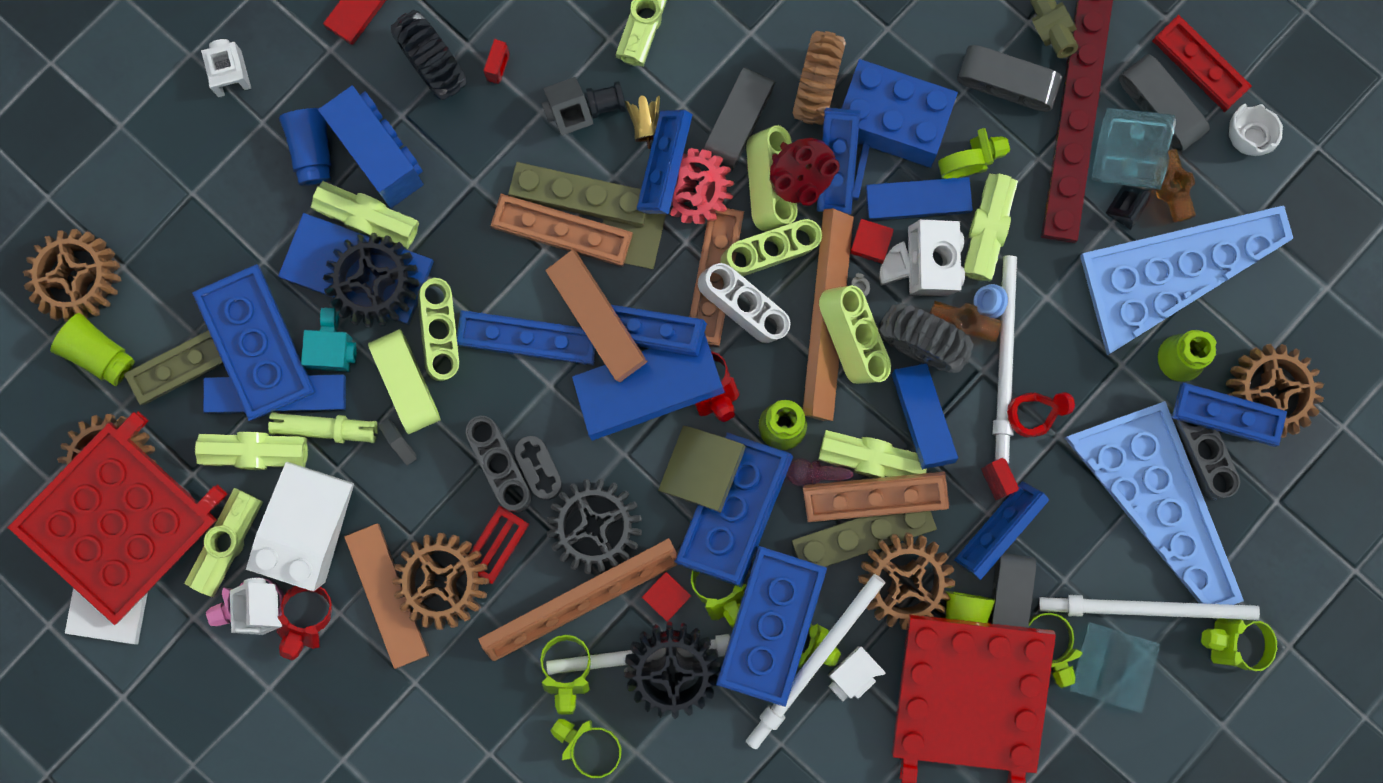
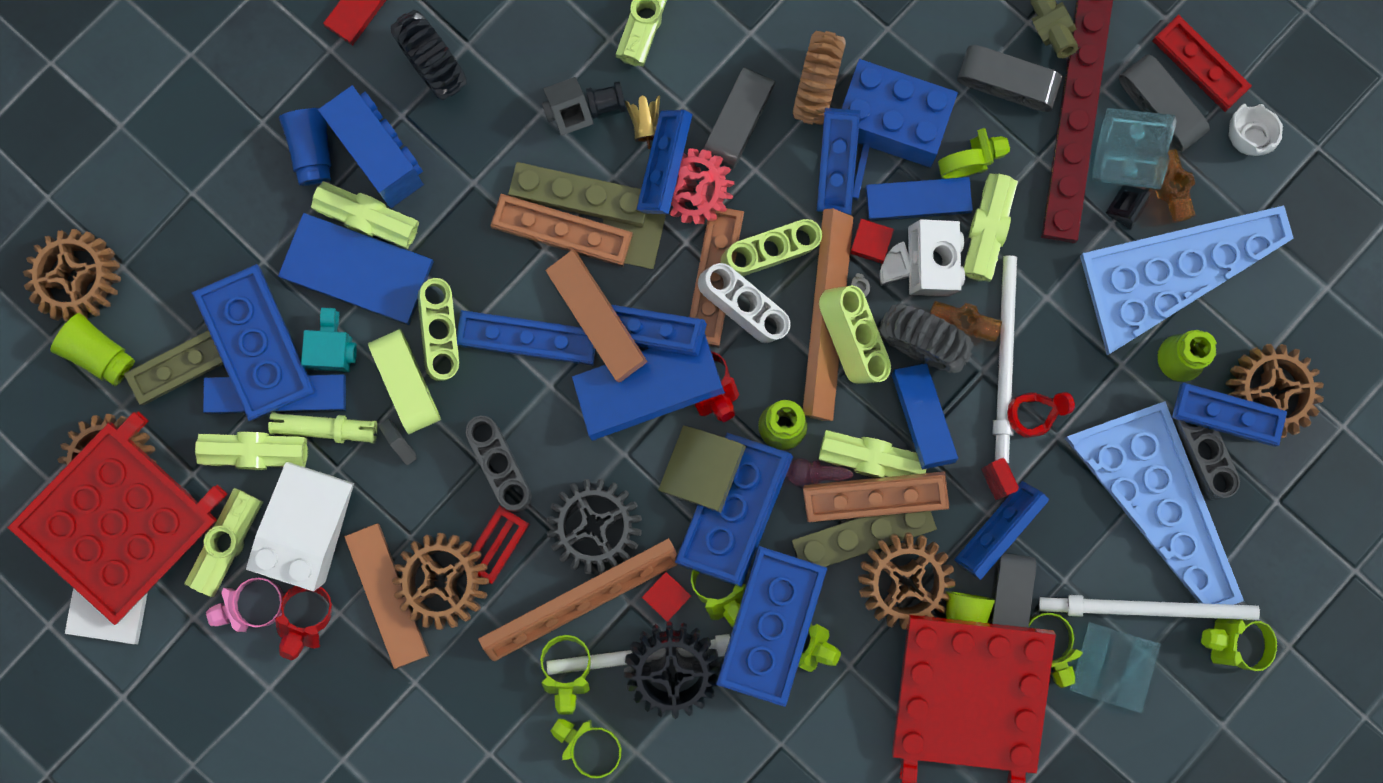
white window [201,39,251,98] -> none
white window [230,578,282,635] -> none
black gear [323,233,419,328] -> none
red tile [483,39,510,84] -> none
dark grey beam [515,436,563,500] -> none
yellowish green beam [746,125,798,232] -> none
white bar [746,574,885,749] -> none
dark red plate [769,138,840,206] -> none
white window [827,646,886,701] -> none
light blue plate [974,284,1008,319] -> none

